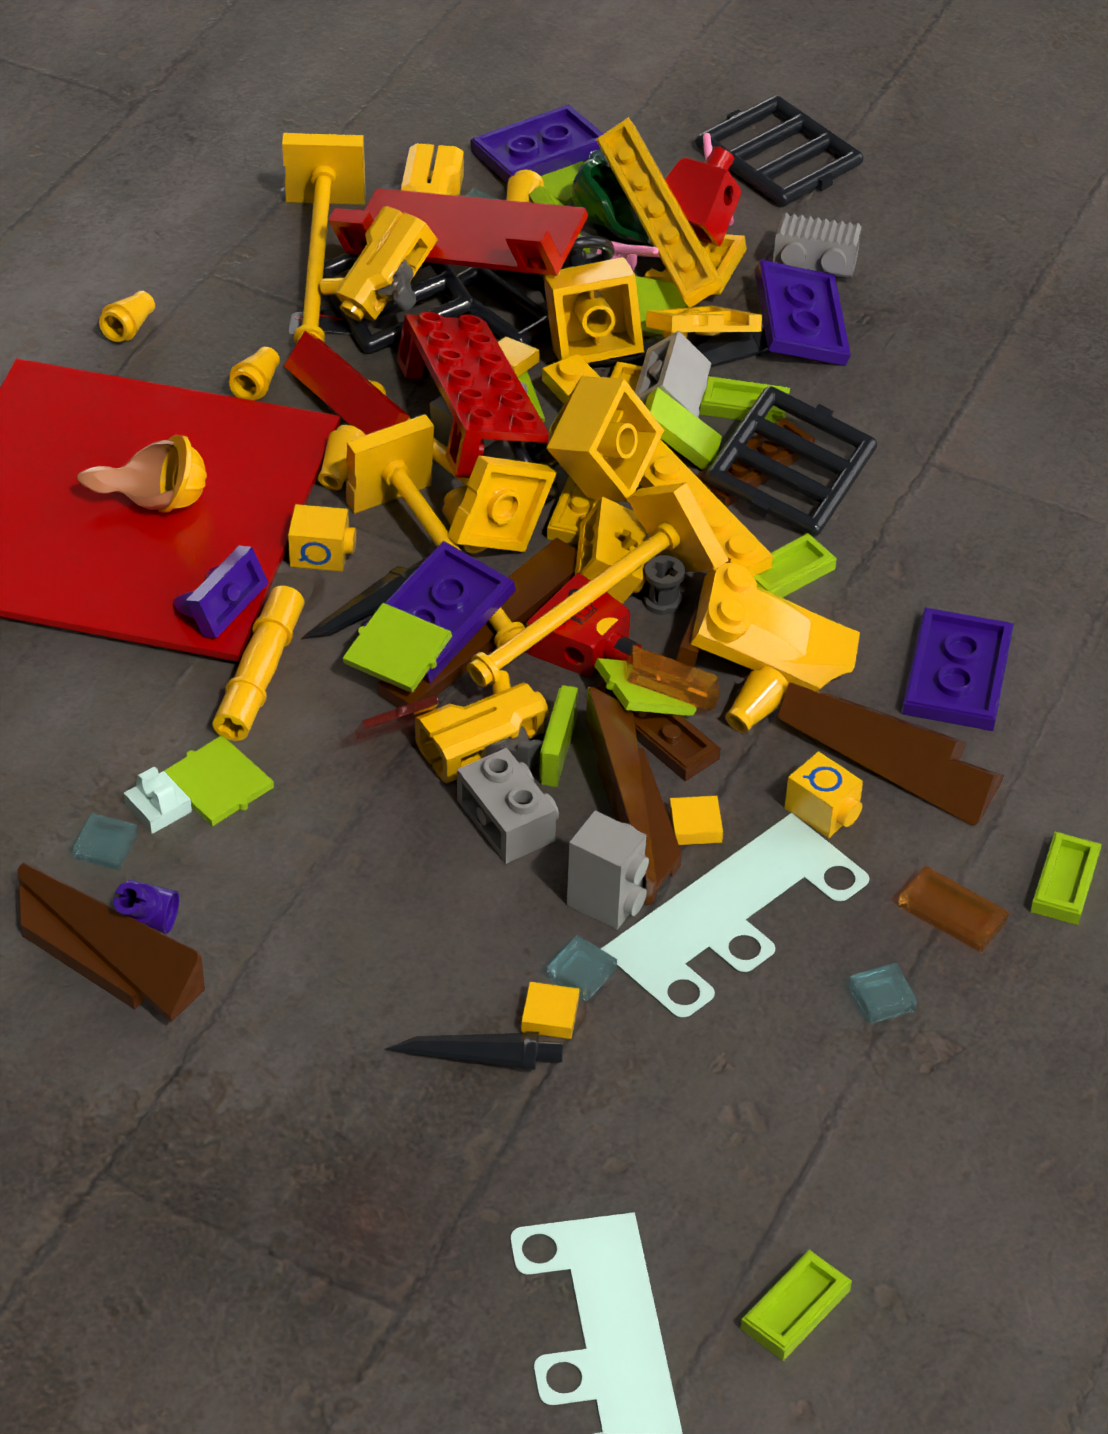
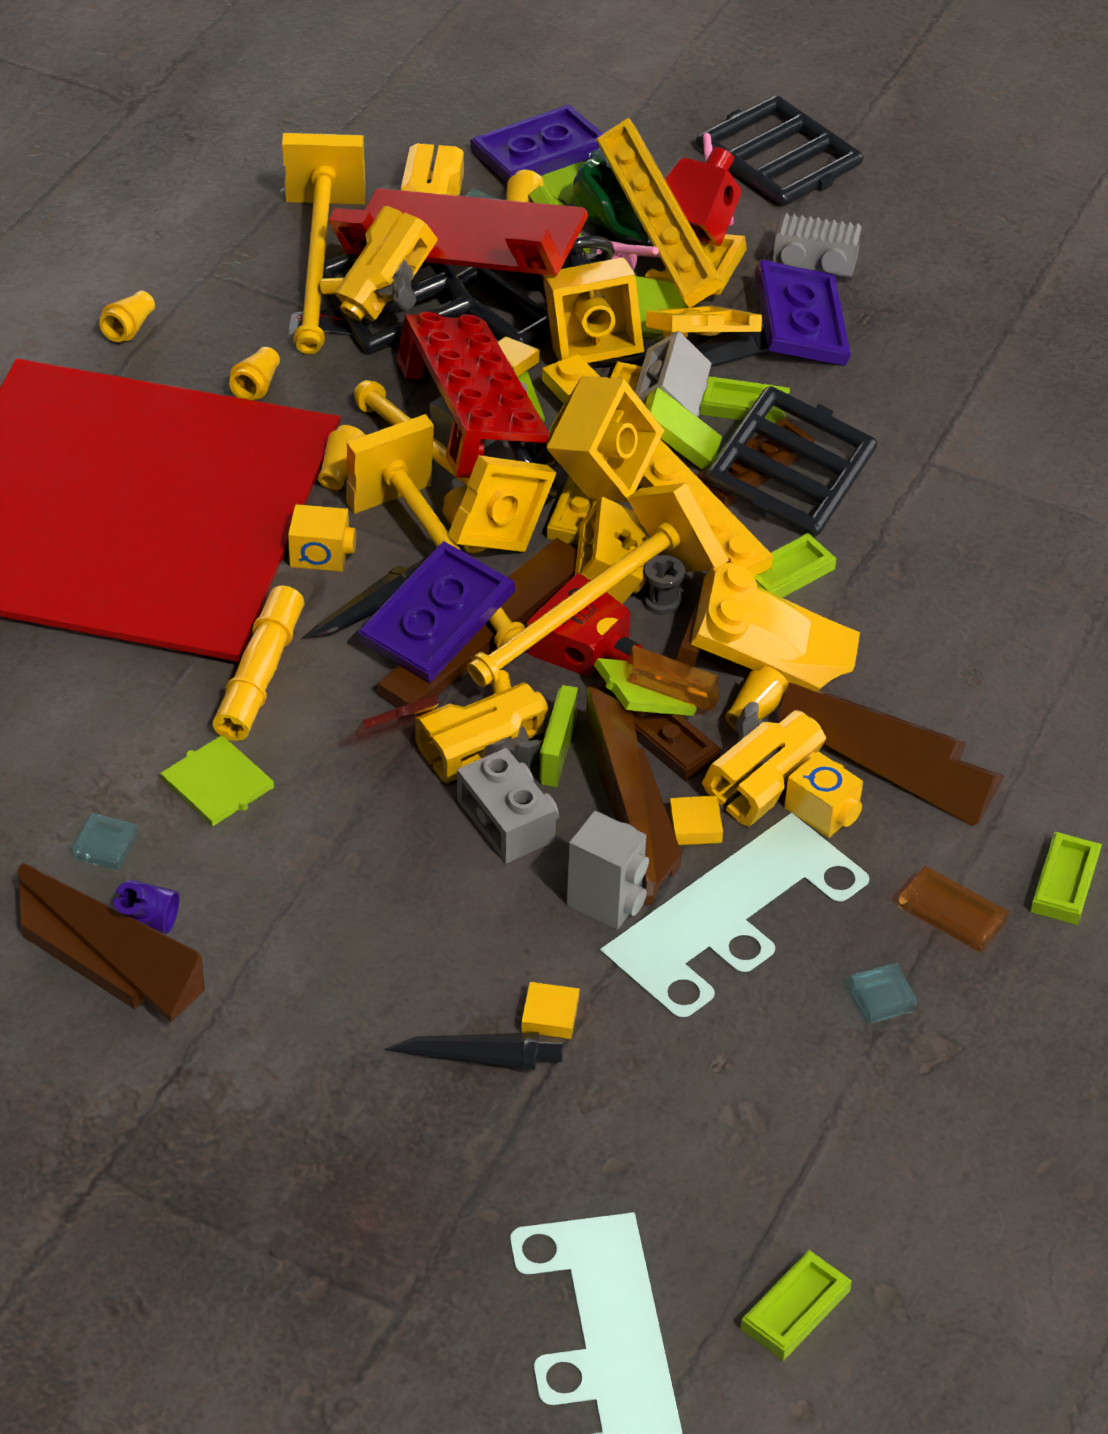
piece [76,435,207,513] -> none
light aqua tile [124,767,192,834] -> none
dark purple tile [173,546,268,638] -> none
red tile [284,331,410,435] -> none
lime piece [343,603,452,693] -> none
clear light blue tile [547,935,617,1001] -> none
dark purple tile [902,607,1014,731] -> none
none -> yellow piece [702,702,844,827]

